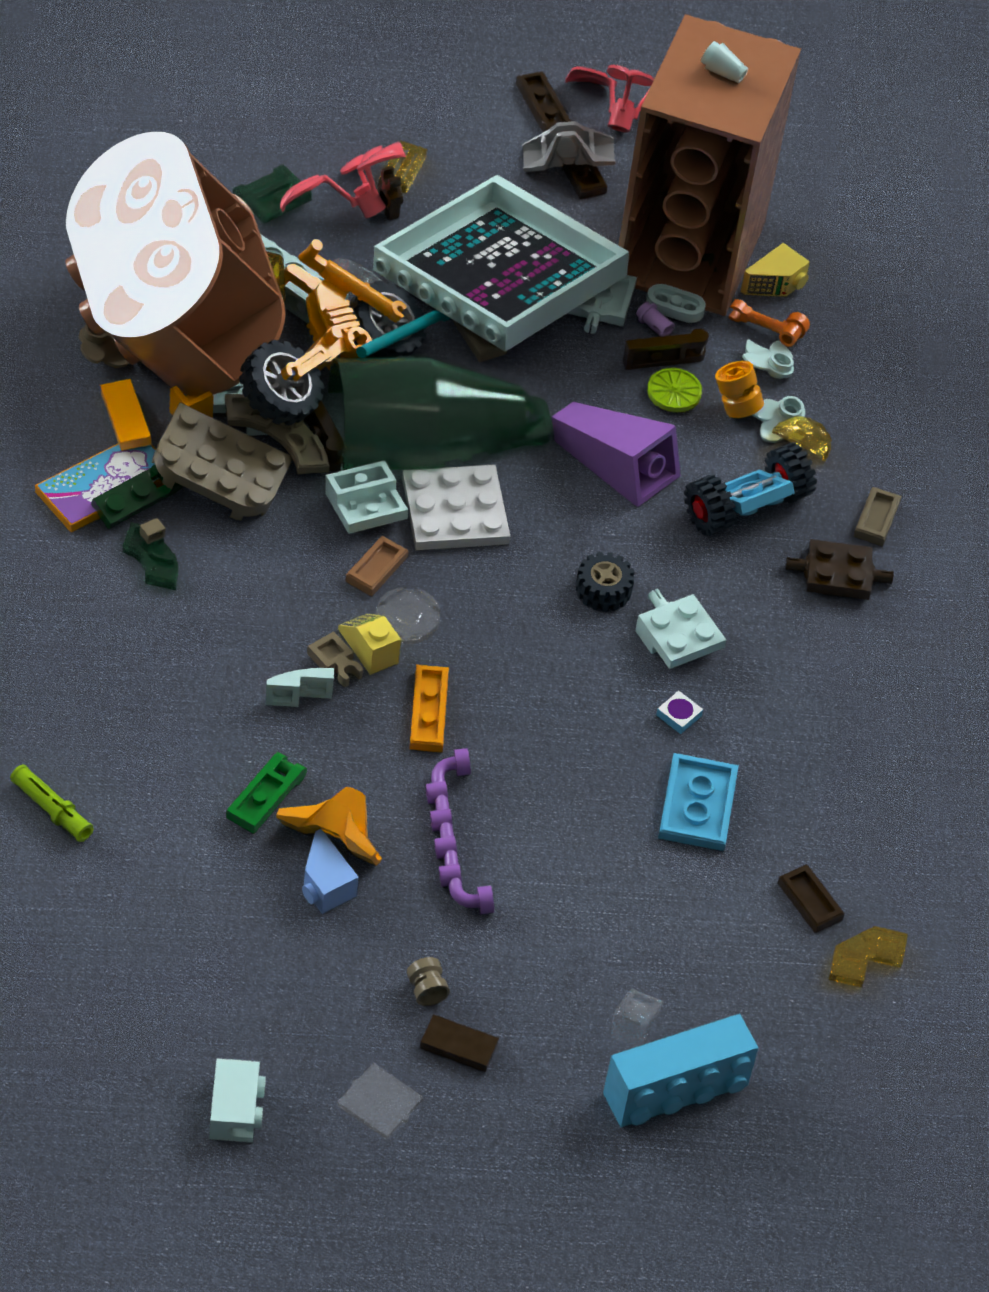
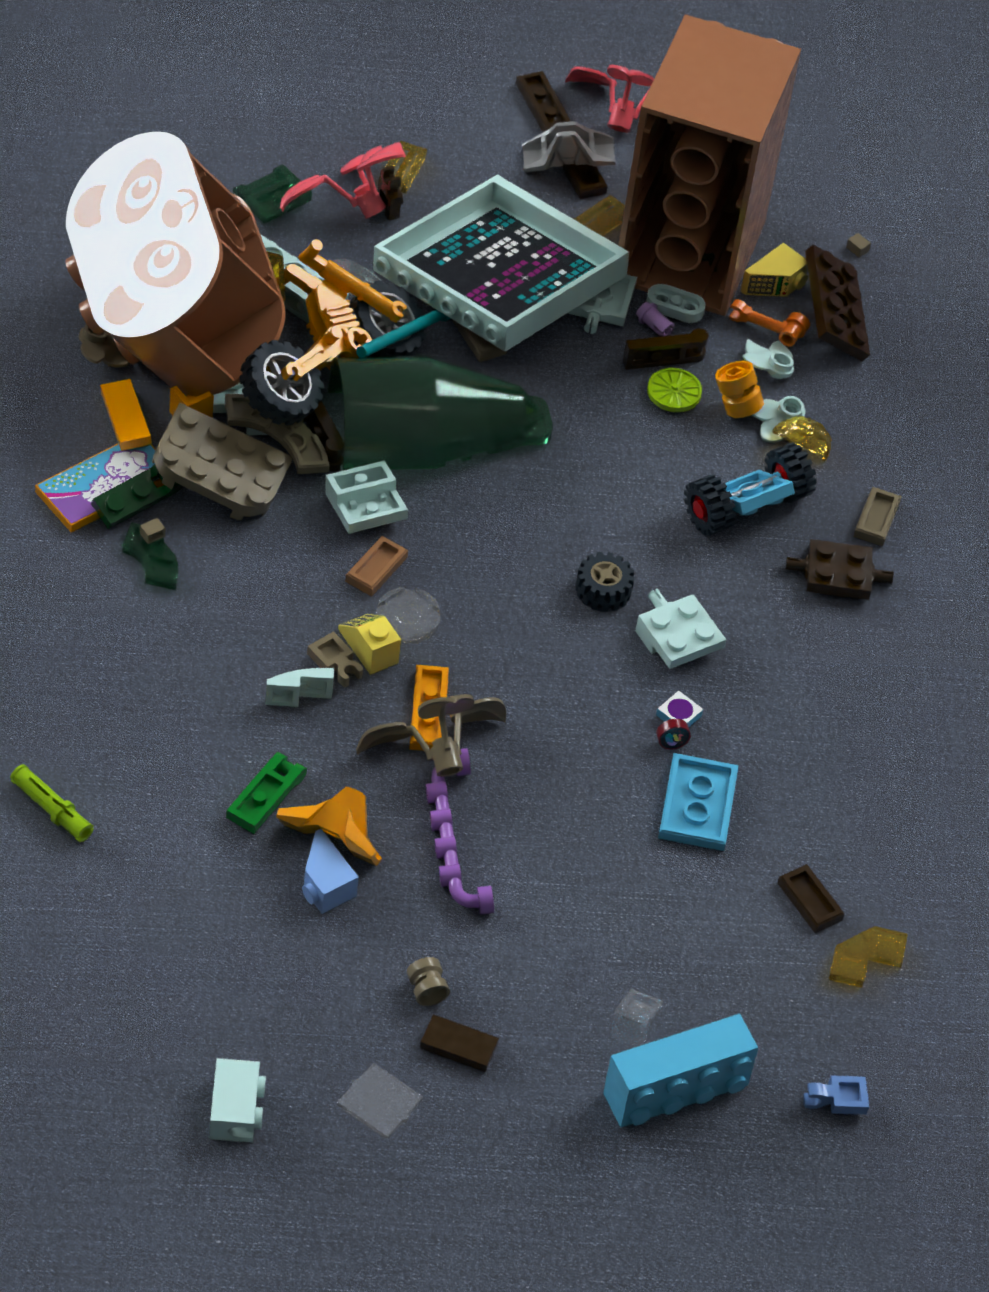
white plate [402,465,510,550] -> none
medium lavender slope [552,402,681,507] -> none
light aqua cone [701,41,749,83] -> none
none -> dark tan plant [356,694,506,777]
none -> clear yellow tile [574,194,625,236]
none -> tile [656,719,691,750]
none -> medium blue plate [803,1076,869,1115]
none -> dark brown plate [805,245,870,361]
none -> dark tan piece [846,233,871,257]

